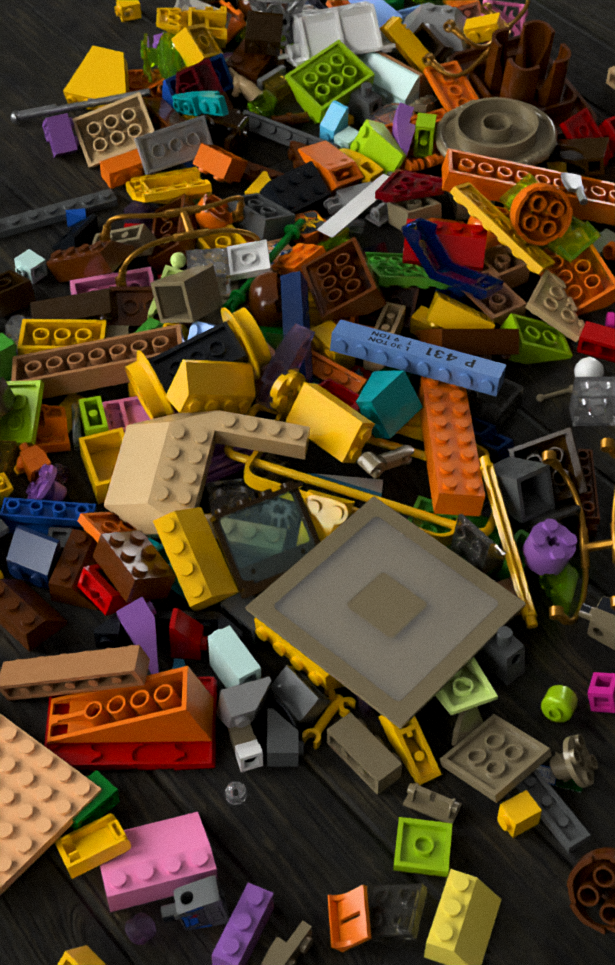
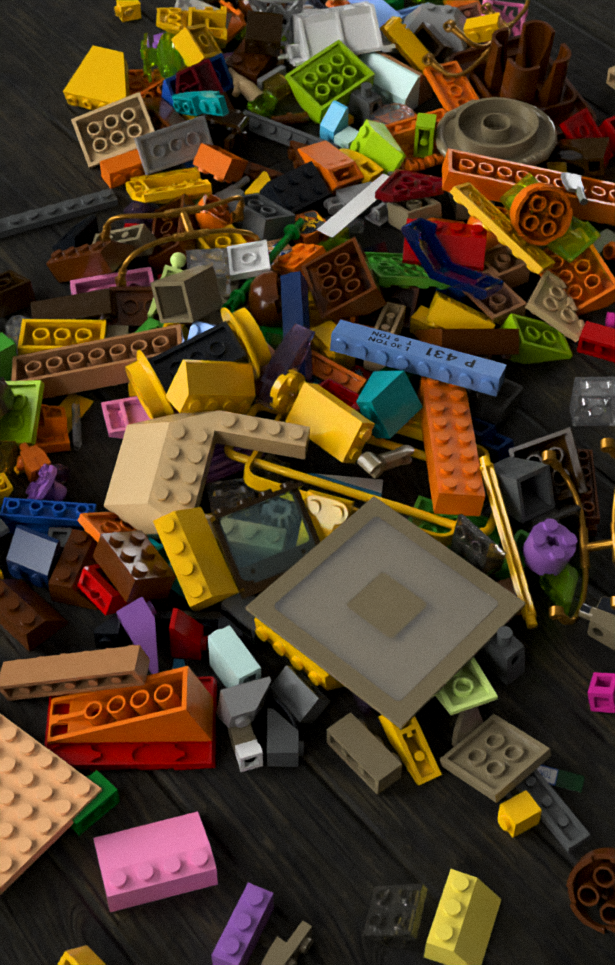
flat silver bar [10,88,151,125] -> none
light aqua brick [14,249,48,284] -> none
medium lavender brick [42,113,79,157] -> none
yellow container [54,814,131,879] -> none
blue slope [66,208,86,227] -> none
lime brick [79,396,109,436] -> none
yellow piece [79,428,124,504] -> none
clear purple wheel [125,912,156,945] -> none
dark grey torso [161,875,230,931] -> none
clear hinge [225,781,247,805] -> none
yellow bar [302,689,356,749] -> none
orange piece [328,885,371,952] -> none
medium lavender slope [392,102,416,165] -> none
lime plate [393,817,453,877] -> none
dark tan hinge [403,783,462,823] -> none
dark tan plate [409,95,441,113] -> none
dark tan hinge [536,385,577,402] -> none
lime head [541,685,578,723] -> none
dark tan plate [550,734,598,788] -> none
white piece [574,357,604,387] -> none
none -> light grey piece [215,176,250,205]

